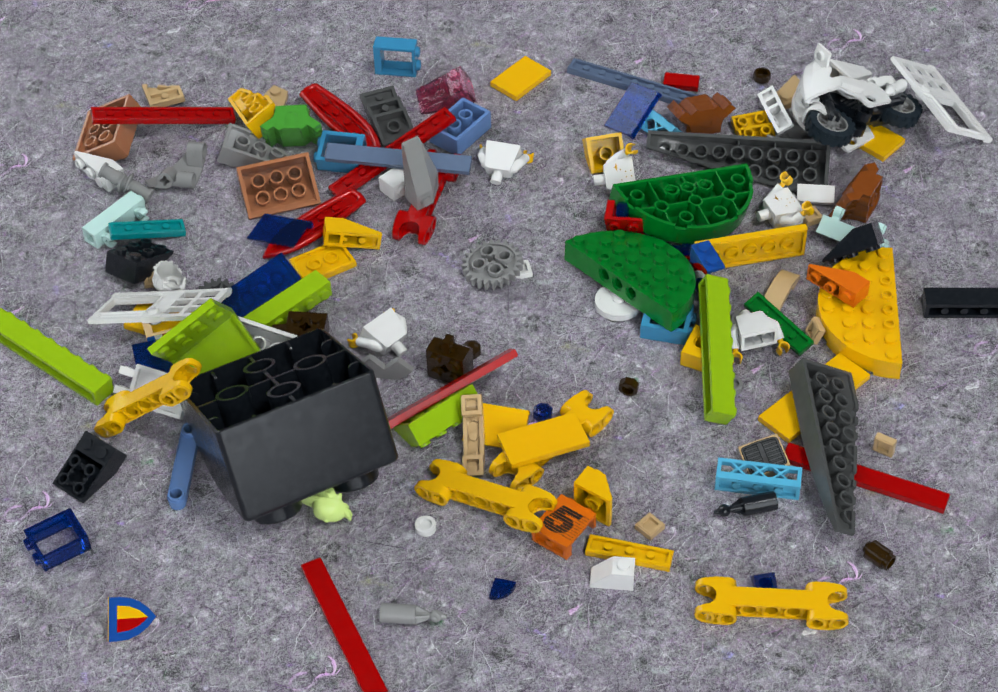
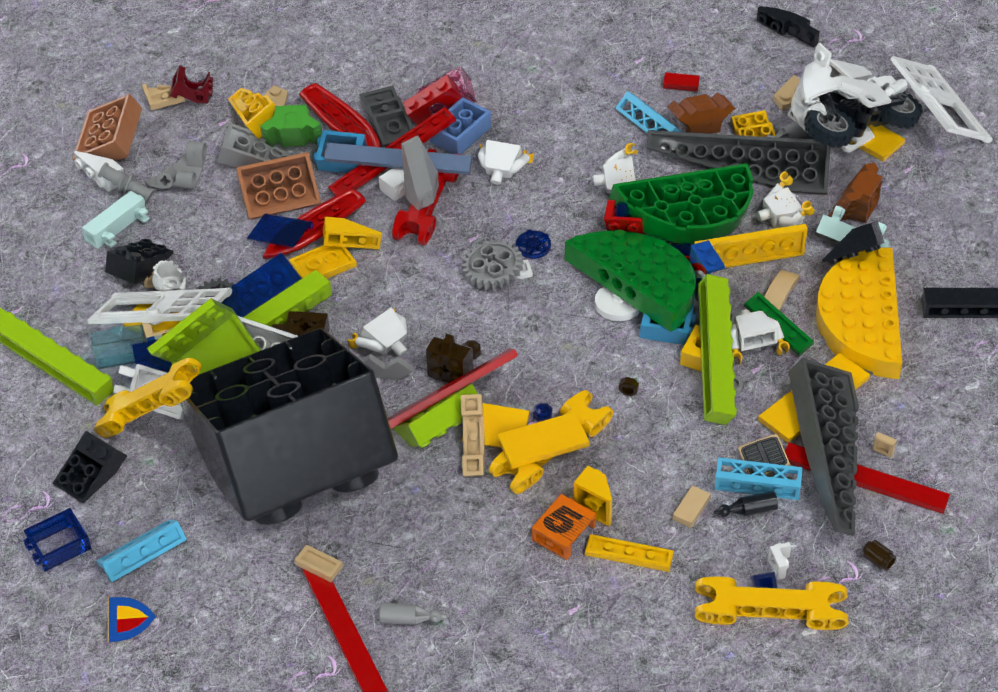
red tile [90,107,236,124] -> none
teal tile [108,219,186,240] -> none
medium blue piece [167,423,198,510] -> none
yellowish green hair [301,488,353,523] -> none
dark azure window [373,36,421,77] -> none
yellow piece [414,459,557,533] -> none
white tile [415,515,436,537] -> none
clear blue tile [489,578,516,600] -> none
yellow tile [490,56,551,101] -> none
sand blue tile [567,58,698,104] -> none
yellow slope [582,132,624,174] -> none
white slope [590,556,635,591] -> none
clear blue piece [604,82,662,139] -> none
tan tile [635,512,665,541] -> none
dark brown tile [753,67,771,84] -> none
white slope [757,85,794,135] -> none
white tile [796,184,835,205] -> none
tan tile [803,206,822,227] -> none
tan tile [805,316,826,345] -> none
orange slope [806,264,870,308] -> none
none -> clear light blue container [91,324,149,369]
none -> medium azure fence [96,519,187,582]
none -> dark red tile [170,65,213,103]
none -> tan tile [294,545,343,582]
none -> red arch [403,75,462,125]
none -> clear blue wheel [516,229,551,259]
none -> tan tile [672,485,711,528]
none -> black slope [757,6,820,48]
none -> white bracket [768,542,791,580]

